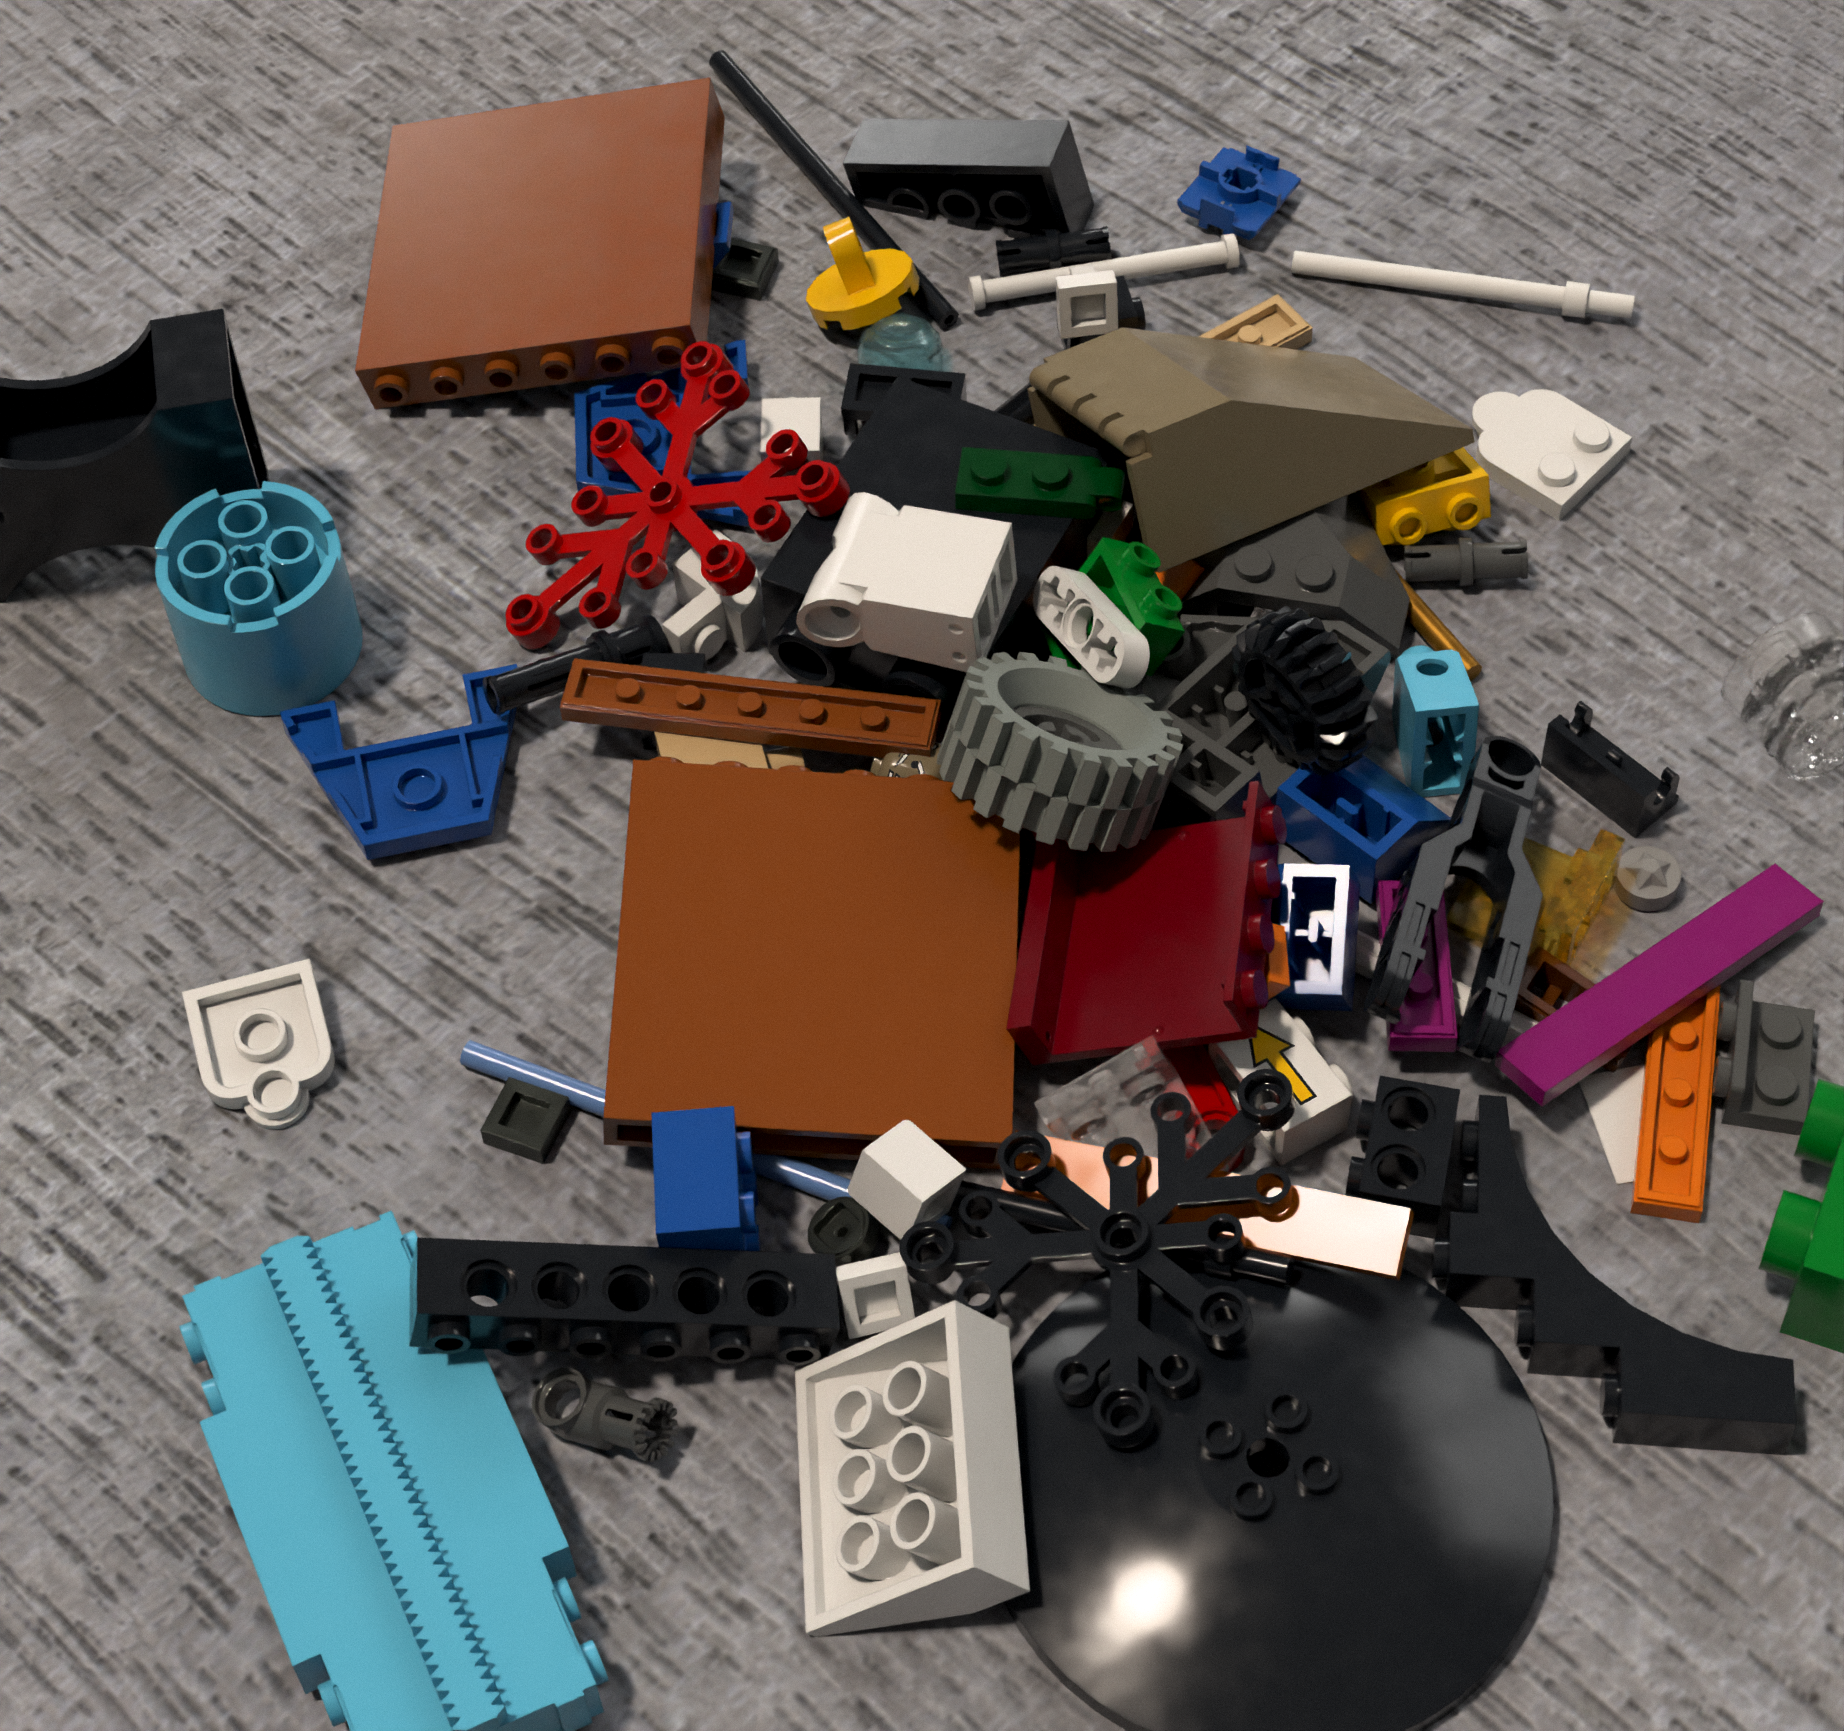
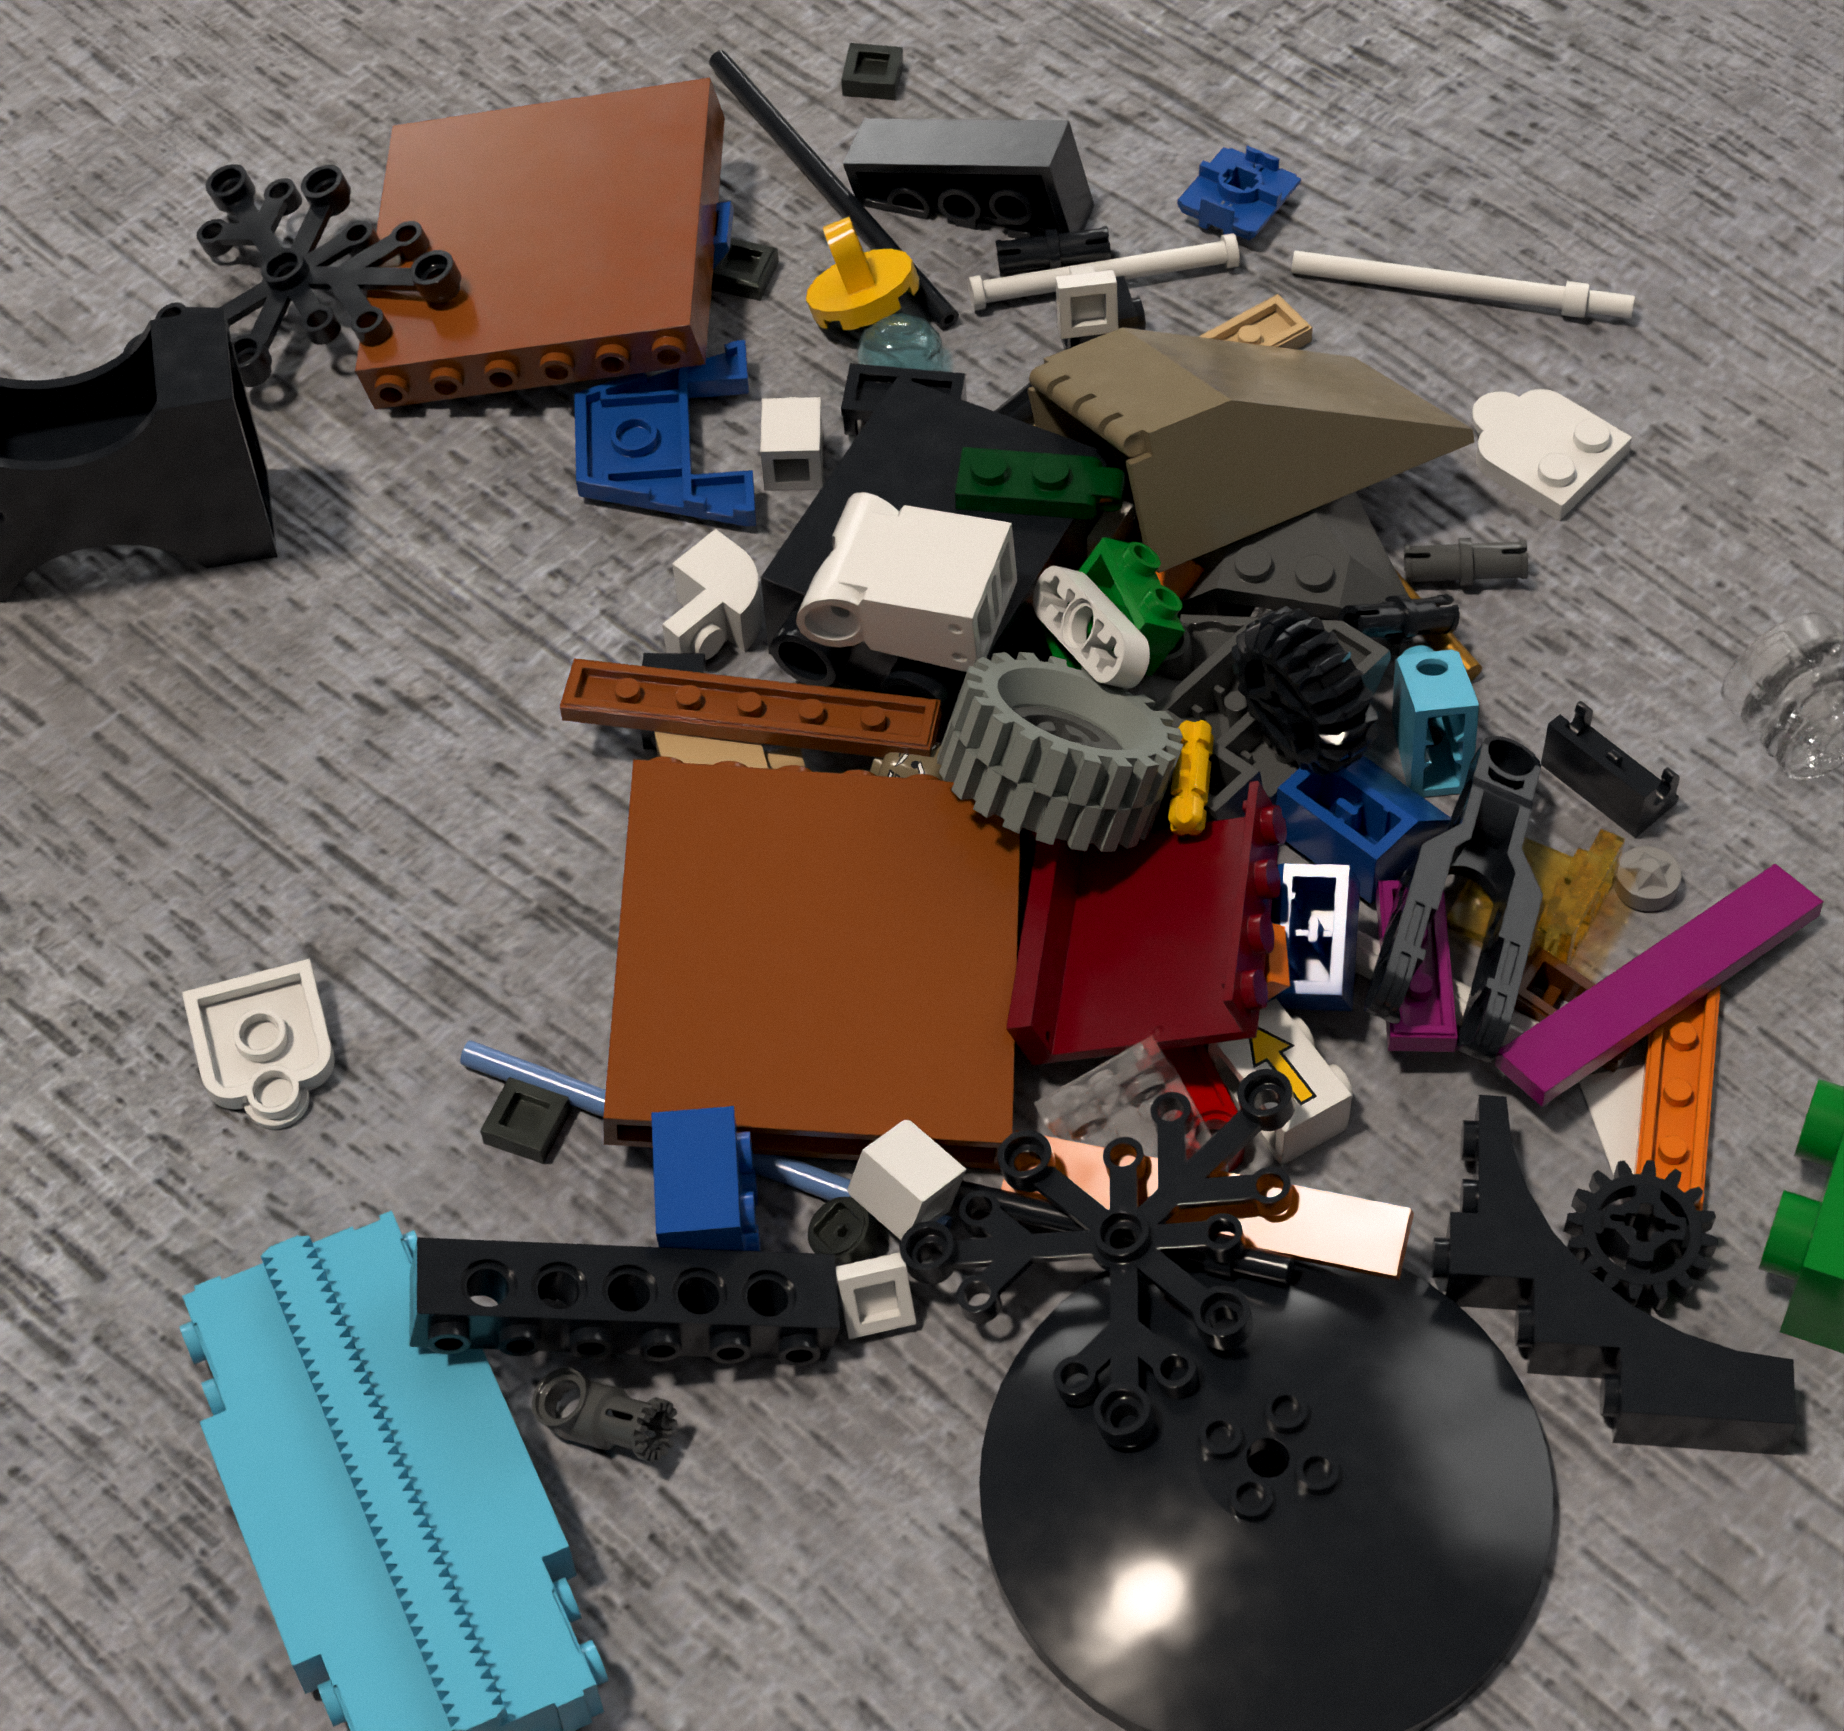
medium azure brick [155,481,363,716] -> none
blue wing [280,664,517,860] -> none
black pin [483,614,669,715] -> none
red plant [505,341,850,649] -> none
white slope [795,1300,1030,1637] -> none
black brick [1345,1076,1460,1239] -> none
yellow plate [1355,447,1491,545] -> none
dark grey bracket [1712,979,1815,1136] -> none
none -> black plant [123,164,462,387]
none -> pearl dark grey tile [841,43,903,100]
none -> yellow axle [1168,720,1214,836]
none -> black pin [1338,594,1460,644]
none -> black gear [1563,1160,1718,1310]

